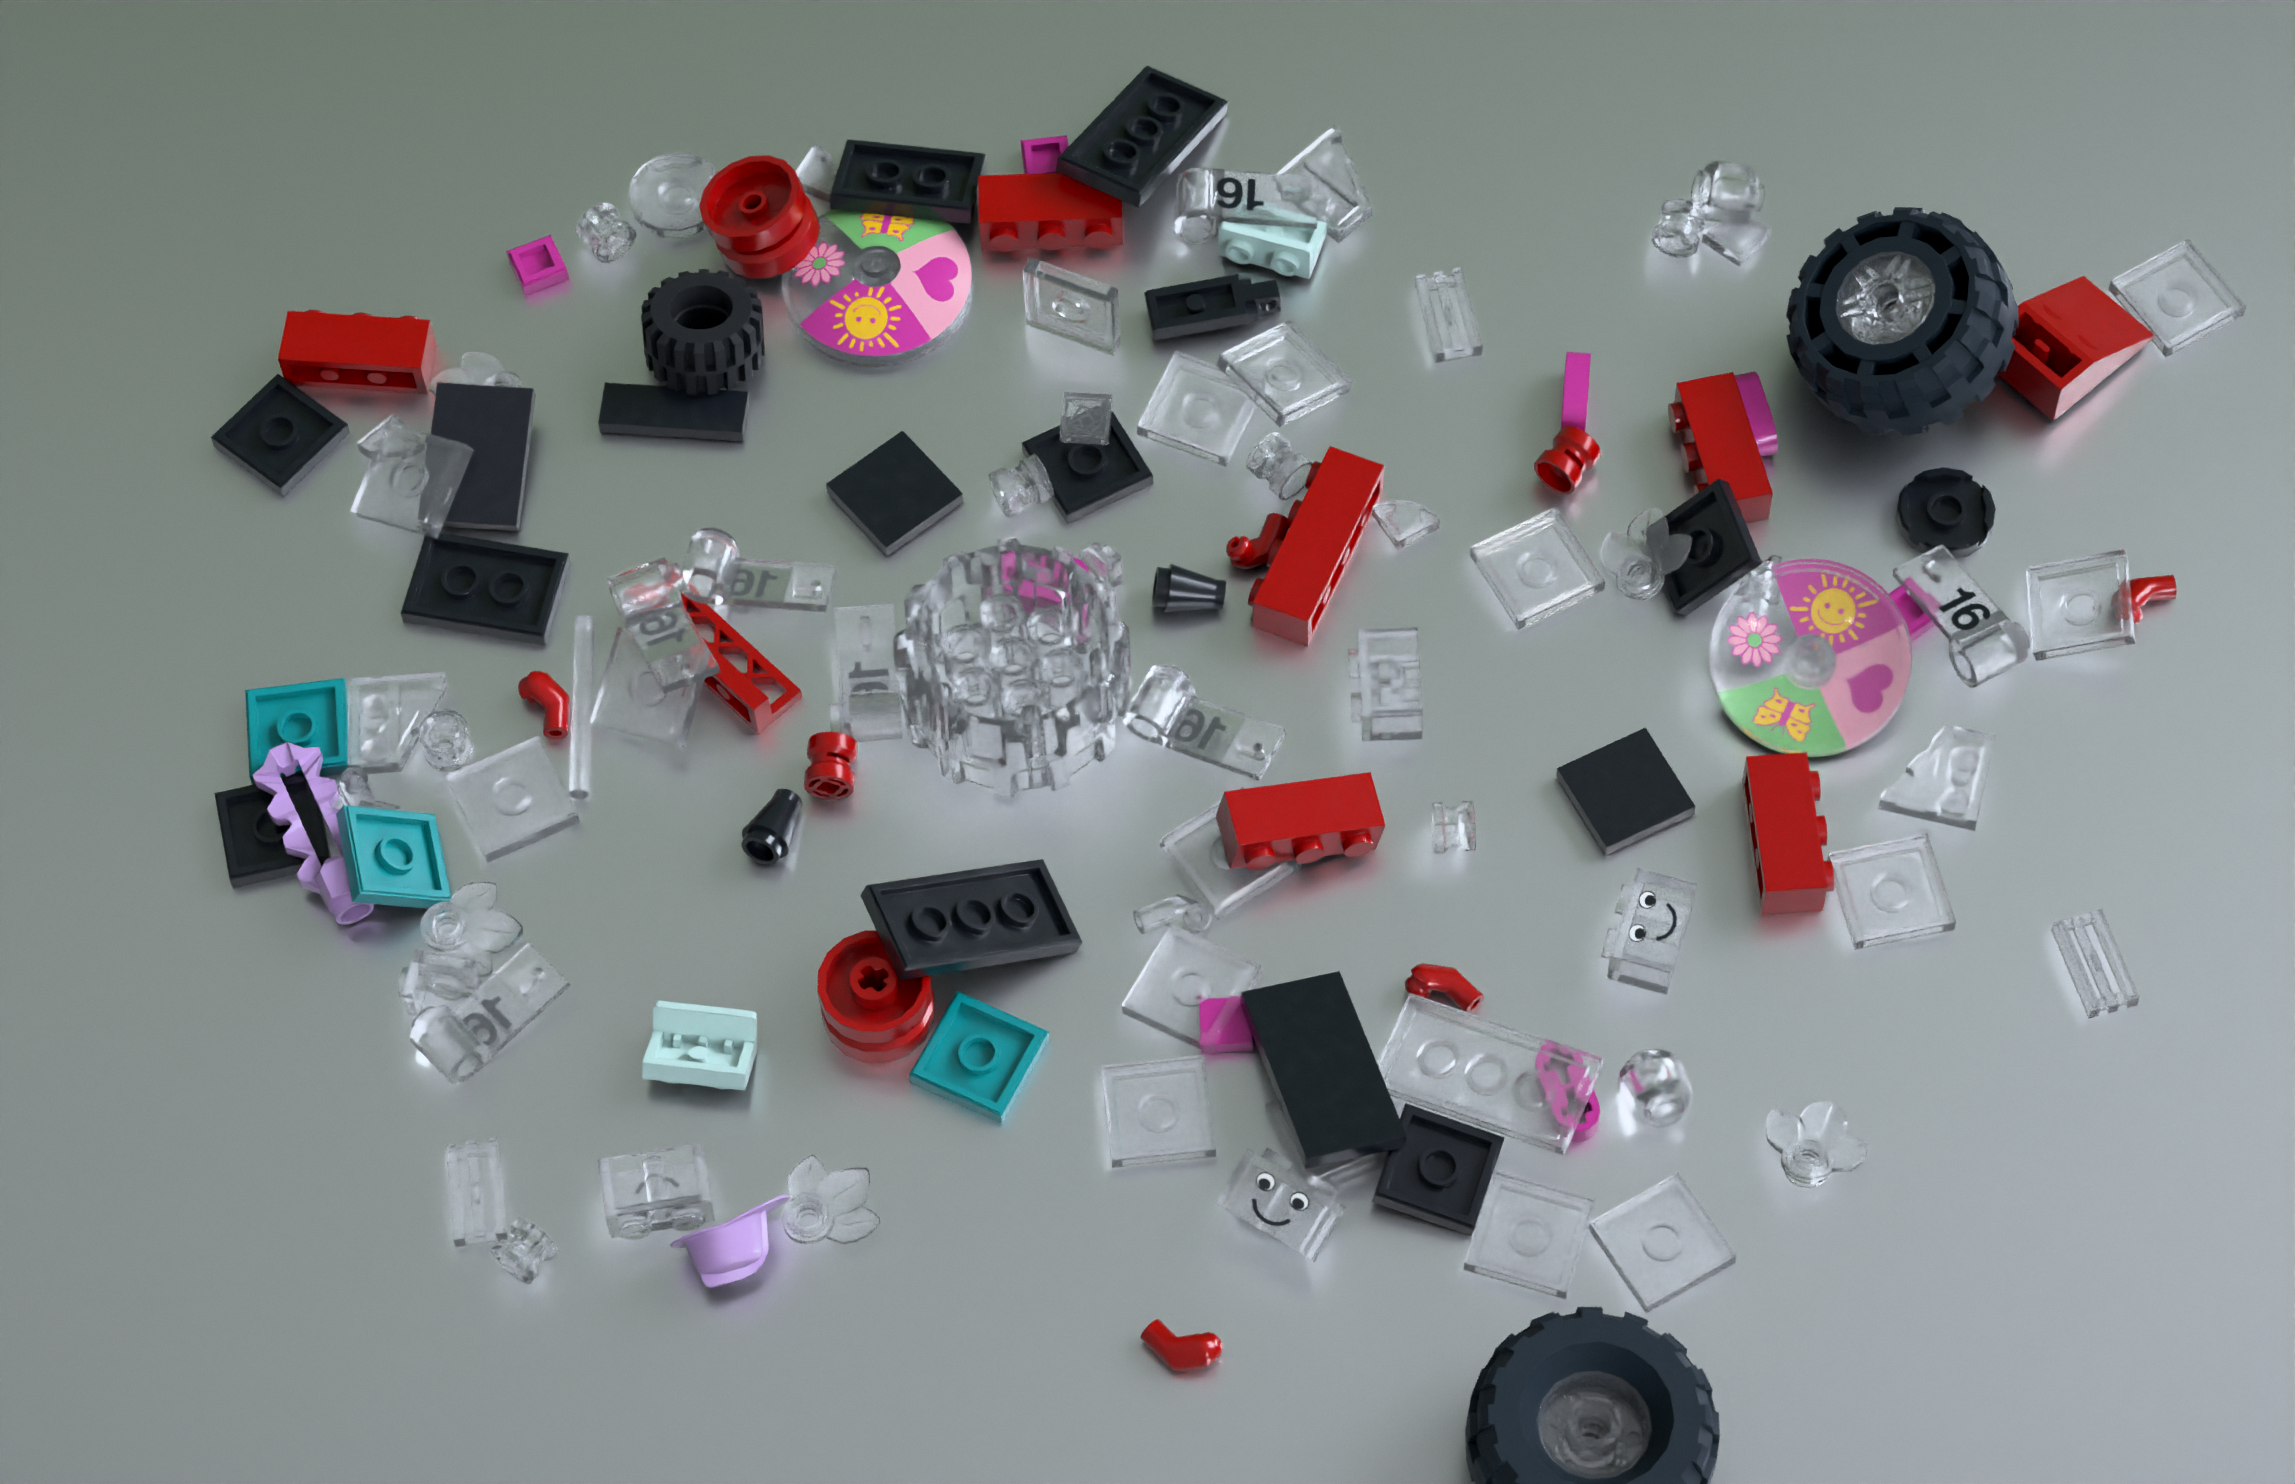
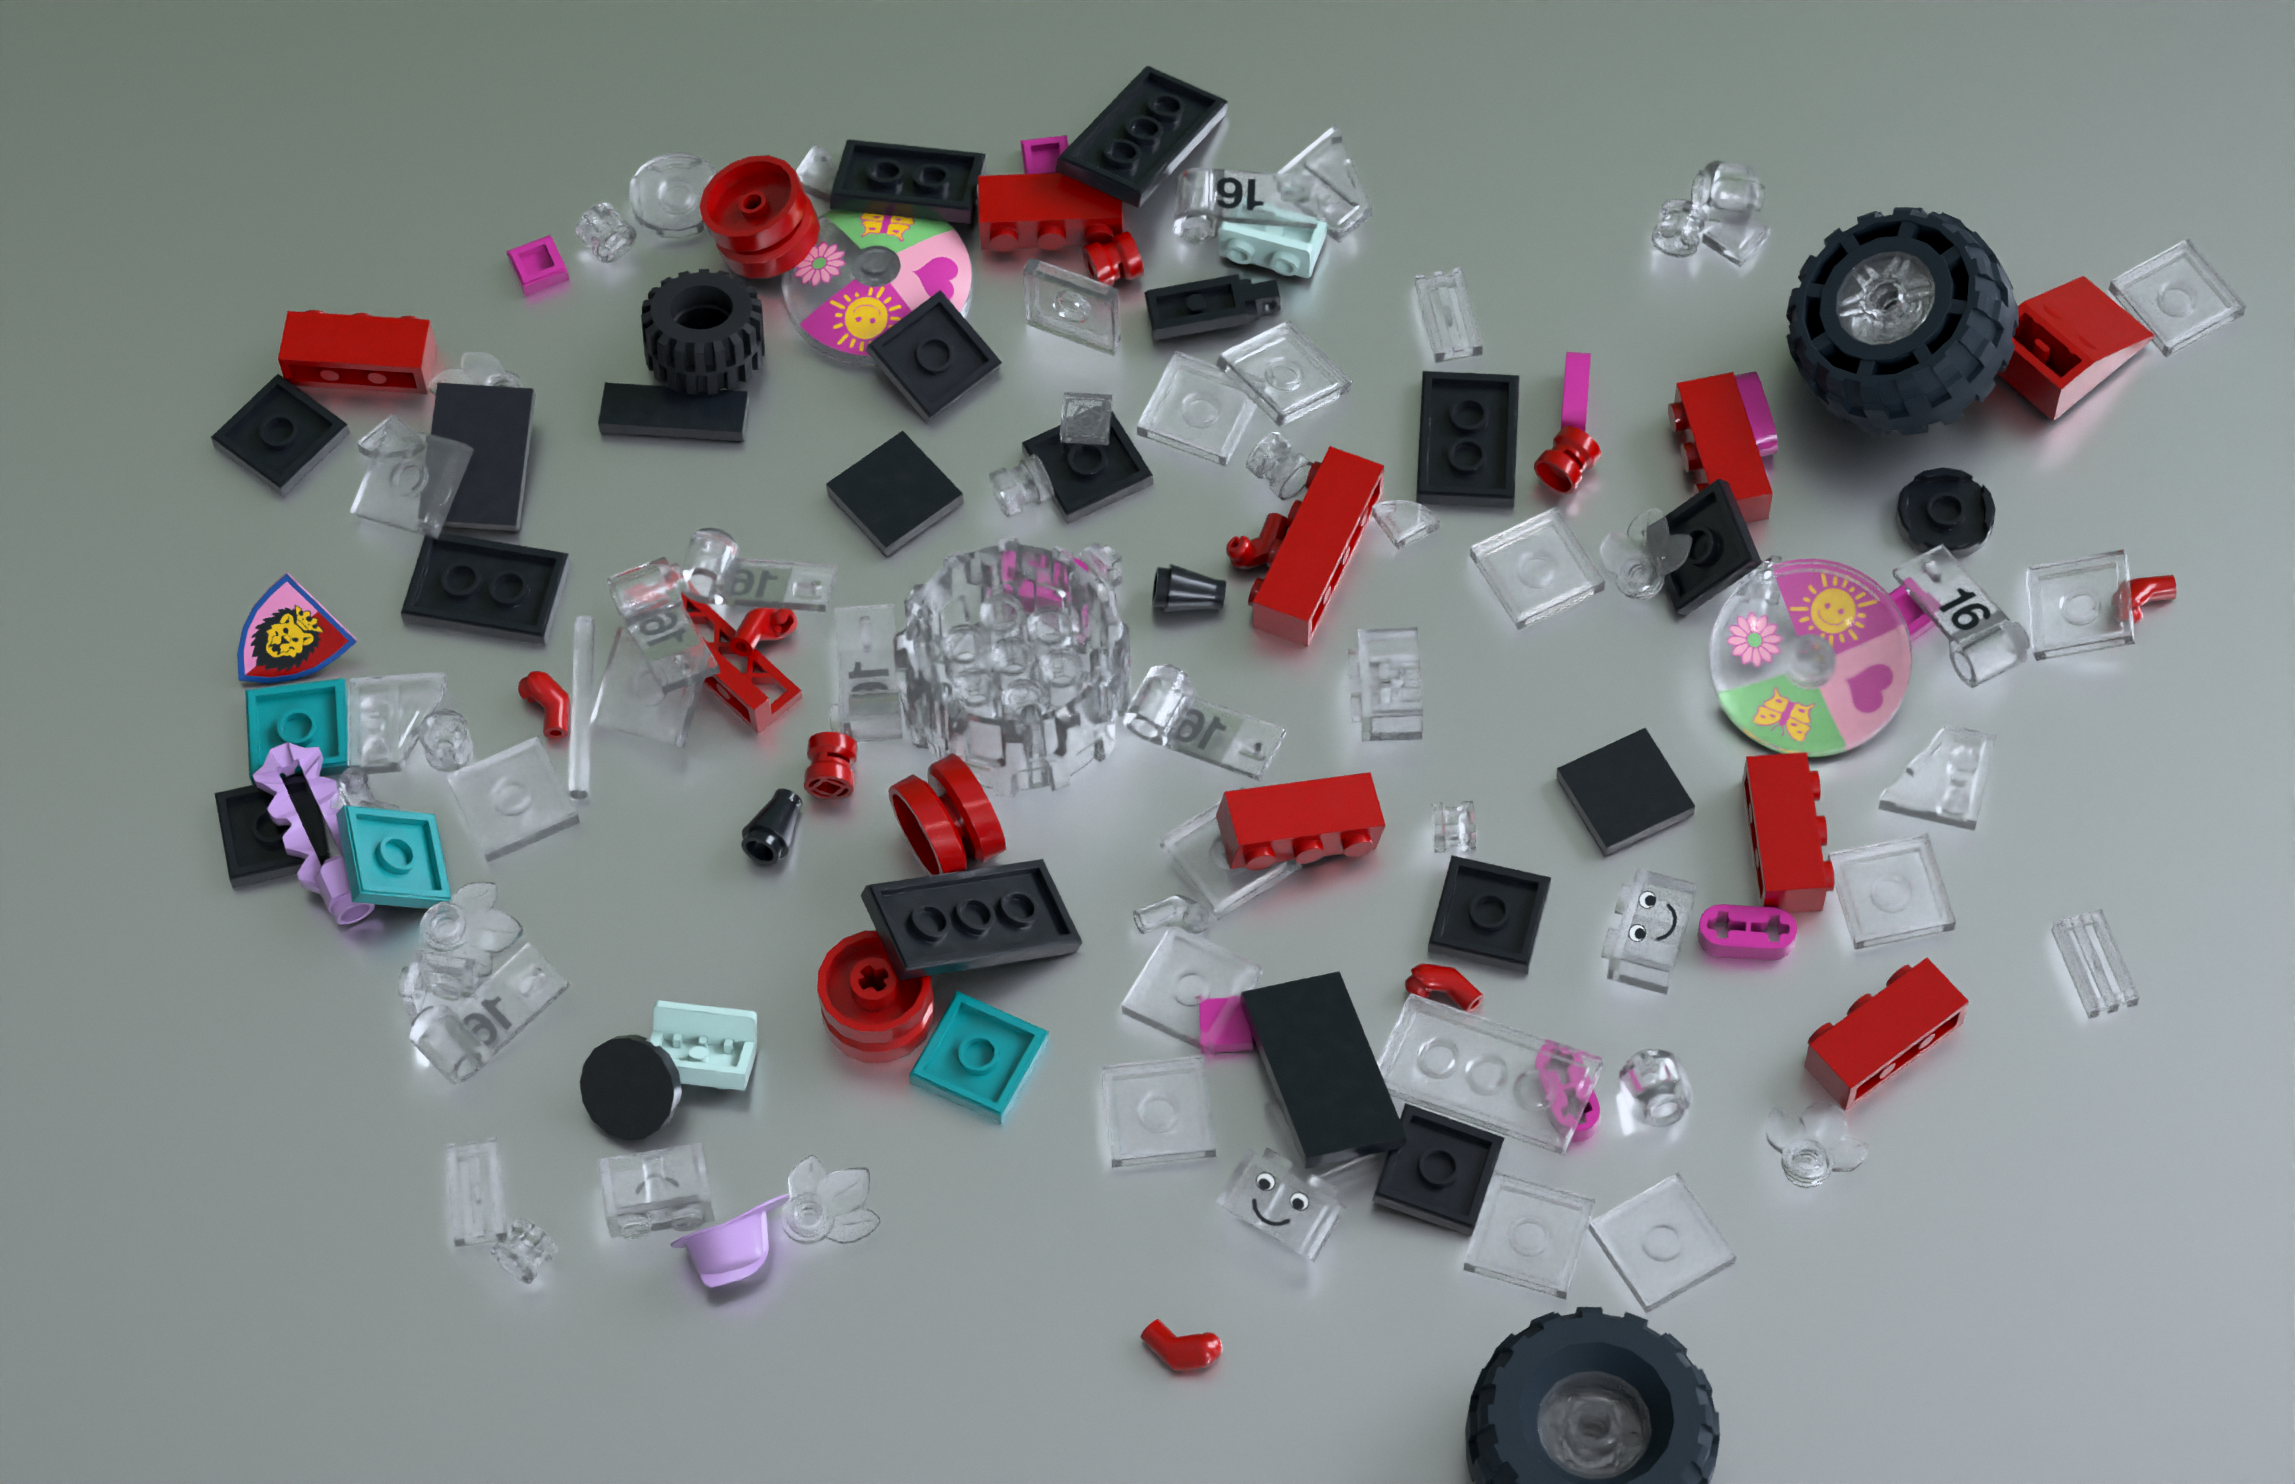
none -> shield [237,572,357,683]
none -> black tile [580,1034,682,1140]
none -> red arm [730,608,797,657]
none -> black tile [865,290,1002,423]
none -> red wheel [888,753,1006,876]
none -> red wheel [1082,231,1144,292]
none -> black tile [1416,371,1519,508]
none -> black tile [1428,856,1551,974]
none -> dark pink beam [1697,904,1797,960]
none -> red brick [1804,957,1969,1111]

